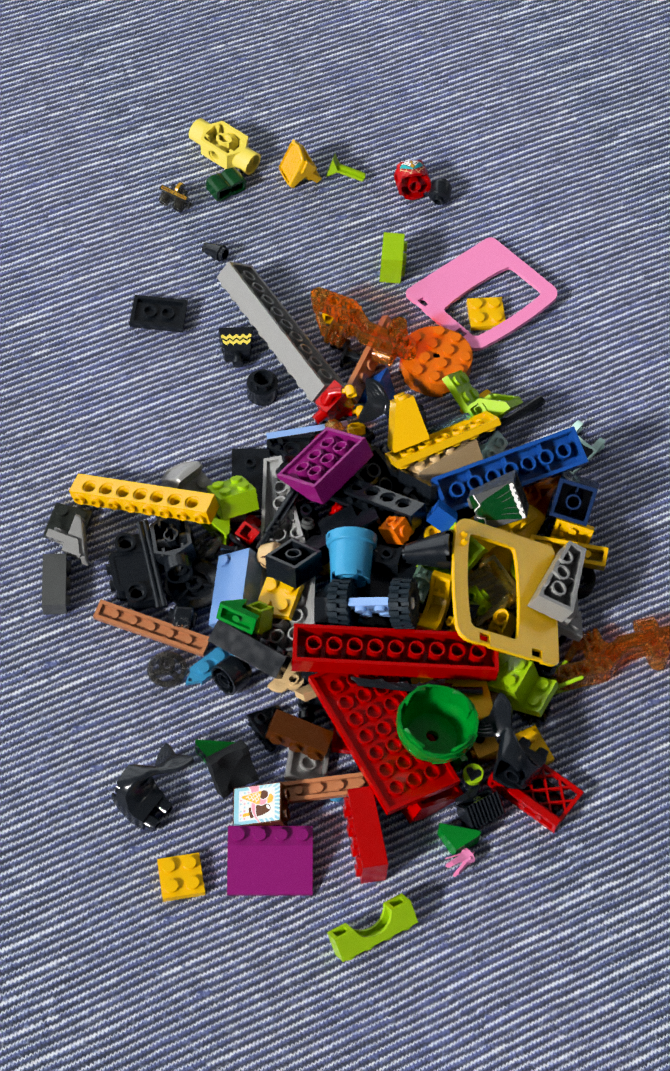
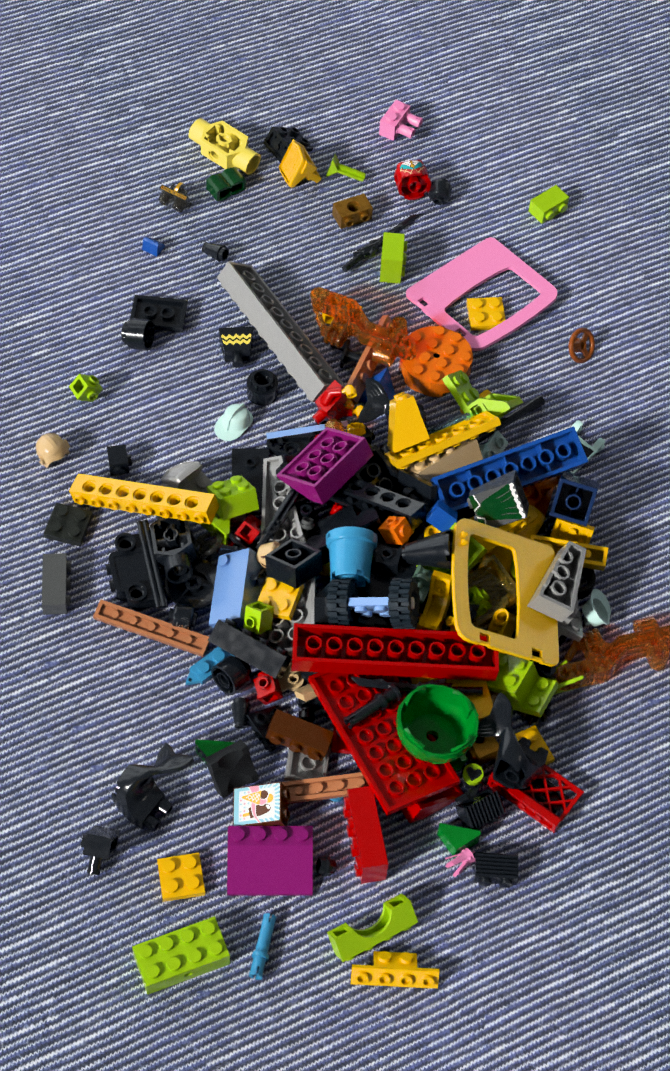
light grey piece [46,514,89,566] -> none
clear smoke piece [147,651,187,687] -> none
green slope [216,599,260,635] -> none
none -> tan cap [36,433,70,468]
none -> lime brick [69,374,103,402]
none -> black brick [81,825,120,875]
none -> black brick [107,444,132,476]
none -> black piece [121,318,155,351]
none -> lime brick [132,916,230,995]
none -> blue slope [142,237,165,257]
none -> light aqua piece [214,403,253,441]
none -> black cone [231,697,251,729]
none -> dark azure pin [249,913,277,980]
none -> black hand [250,567,266,587]
none -> red brick [253,671,283,705]
none -> black bracket [263,126,313,163]
none -> black plate [316,855,337,877]
none -> pearl gold brick [332,193,373,229]
none -> black sword [342,213,422,272]
none -> black pin [344,684,402,729]
none -> yellow bracket [351,951,440,989]
none -> bright pink brick [379,100,423,141]
none -> black brick [474,852,518,888]
none -> lime brick [528,185,569,224]
none -> dark orange piece [568,328,595,363]
none -> light aqua piece [582,589,611,627]

